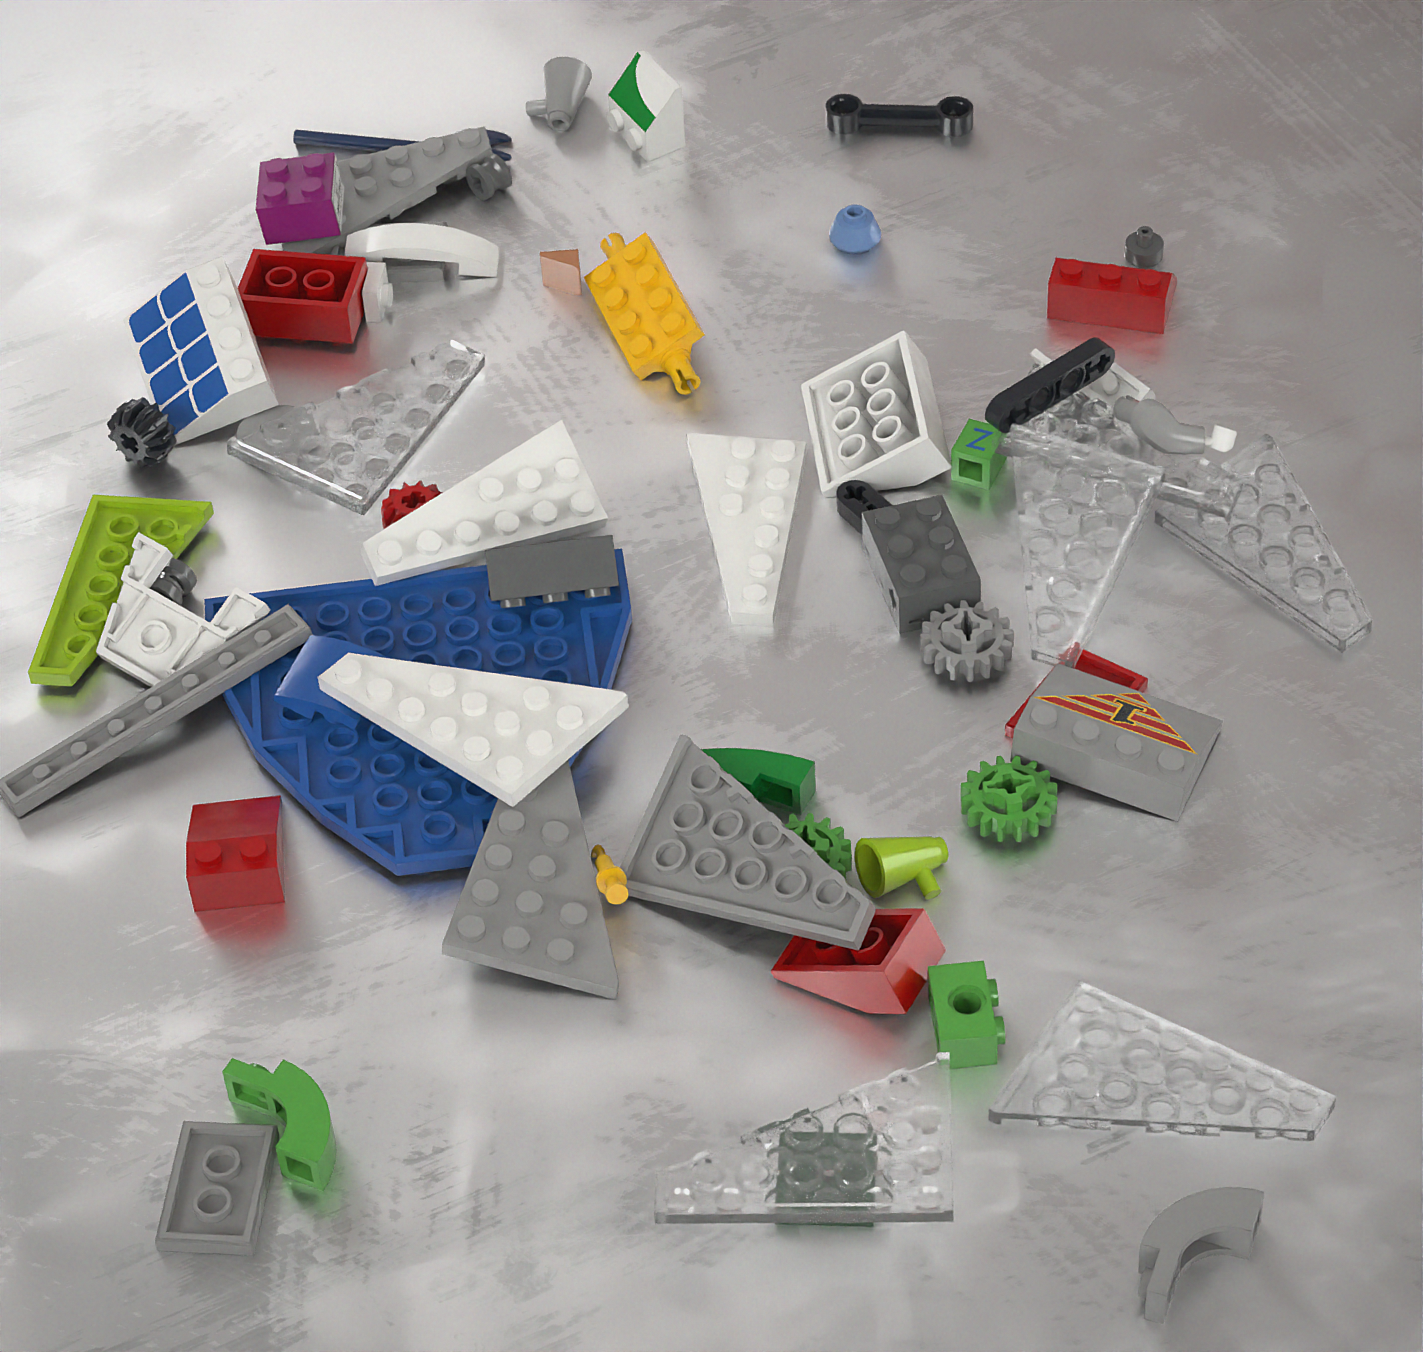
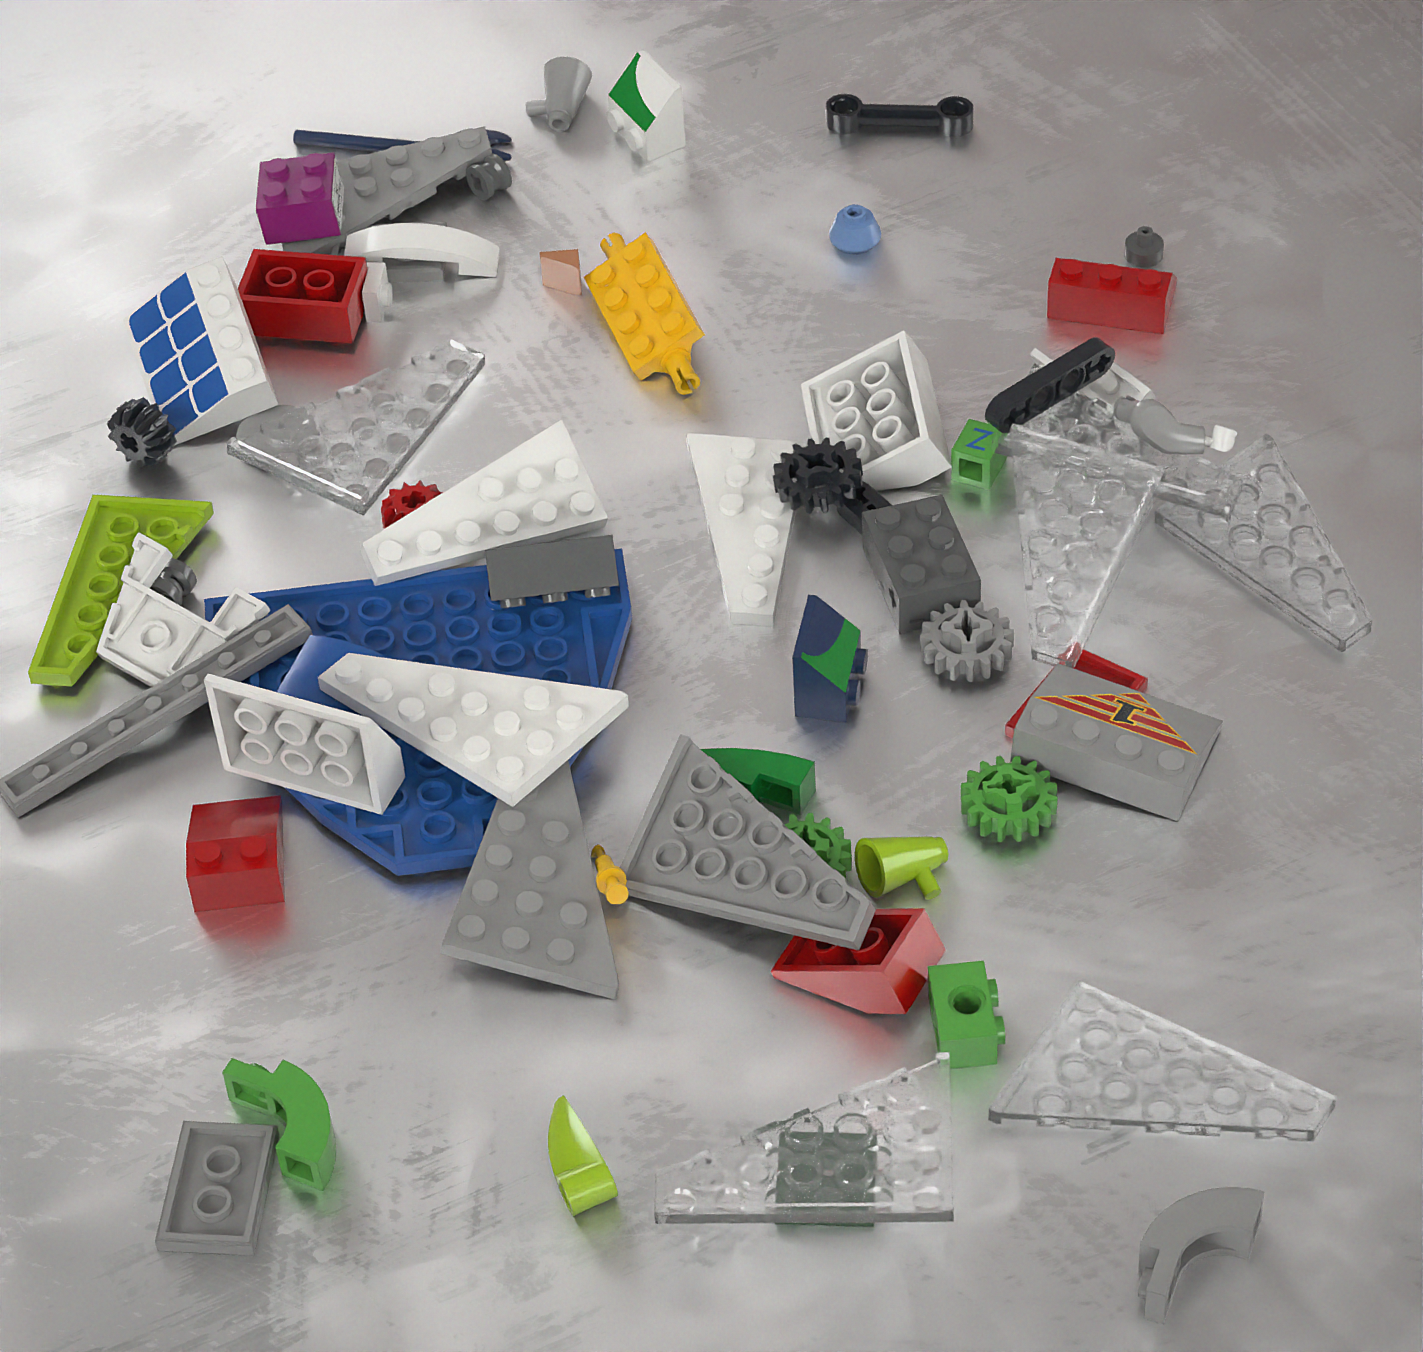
none -> white slope [204,674,405,815]
none -> lime piece [548,1095,618,1216]
none -> black gear [772,437,863,514]
none -> dark blue slope [792,594,868,723]

